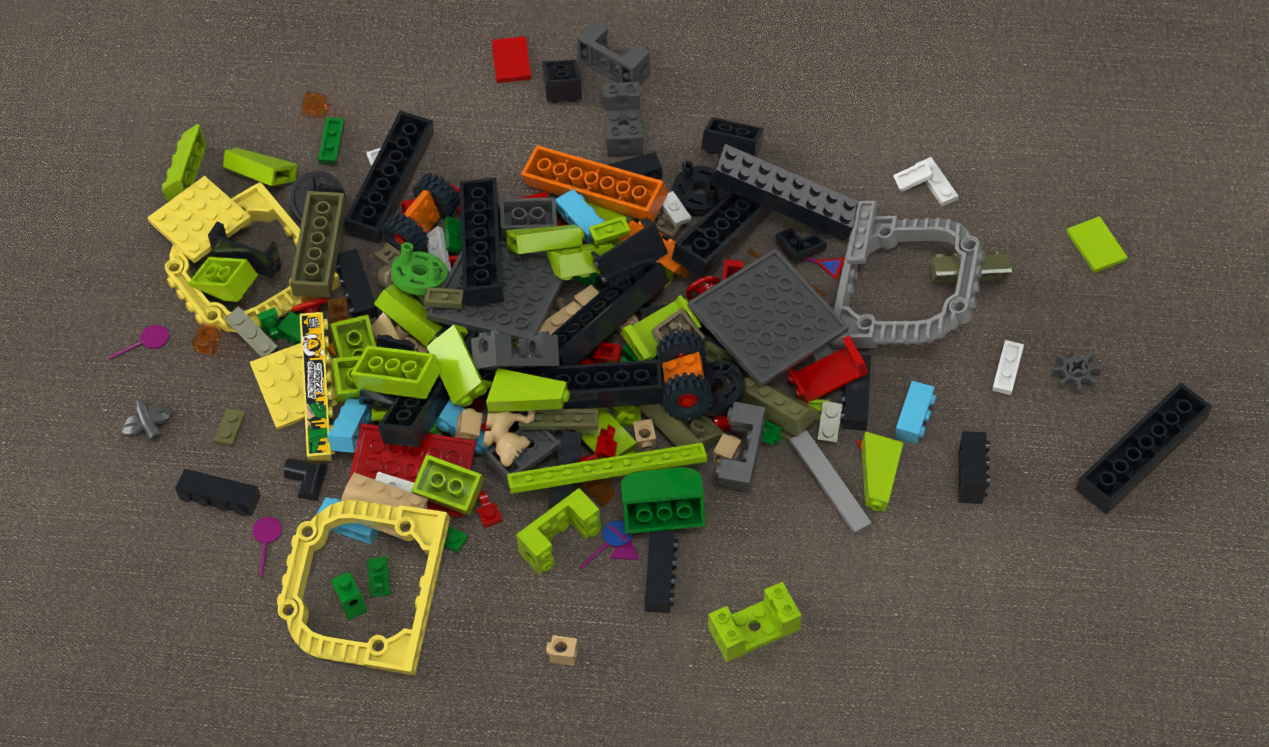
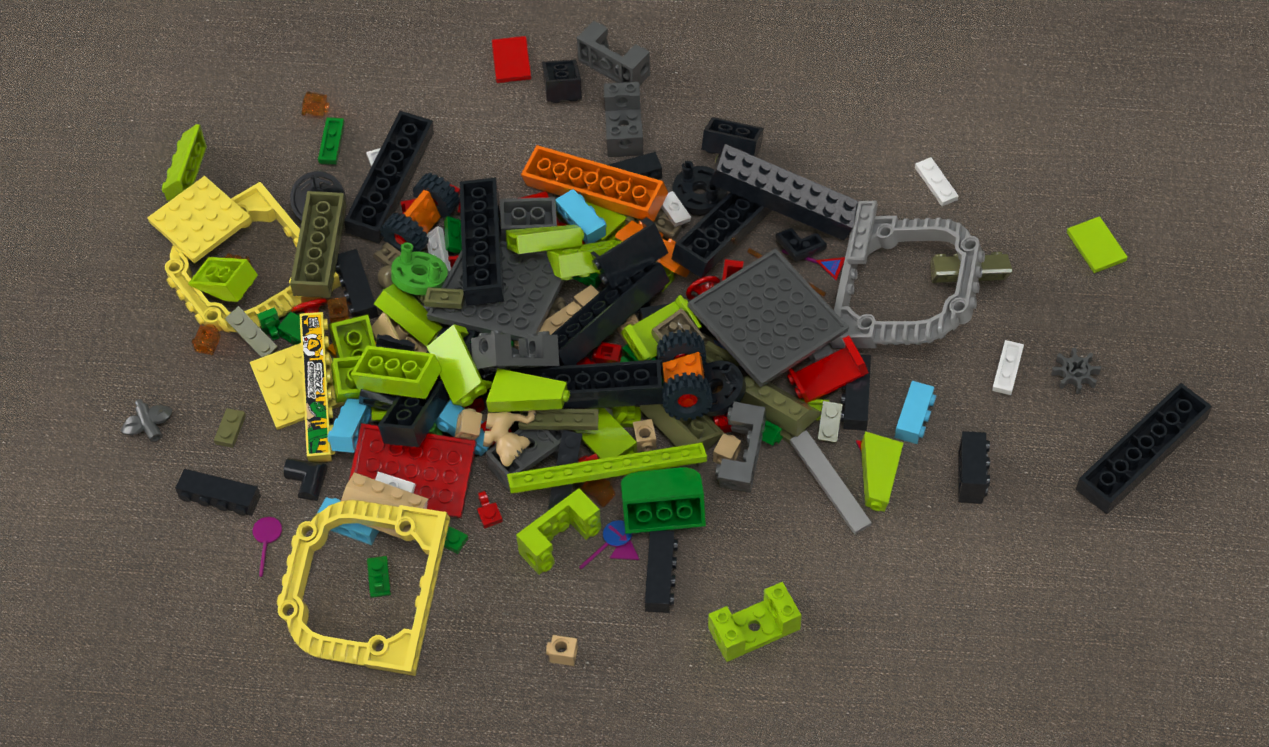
magenta piece [109,325,169,359] -> none
black panel [208,222,282,278] -> none
lime slope [223,148,298,186] -> none
green torso [331,572,367,621] -> none
lime brick [411,454,485,516] -> none
lime plate [589,216,630,245] -> none
red plate [595,425,617,458] -> none
white plate [893,160,934,192] -> none

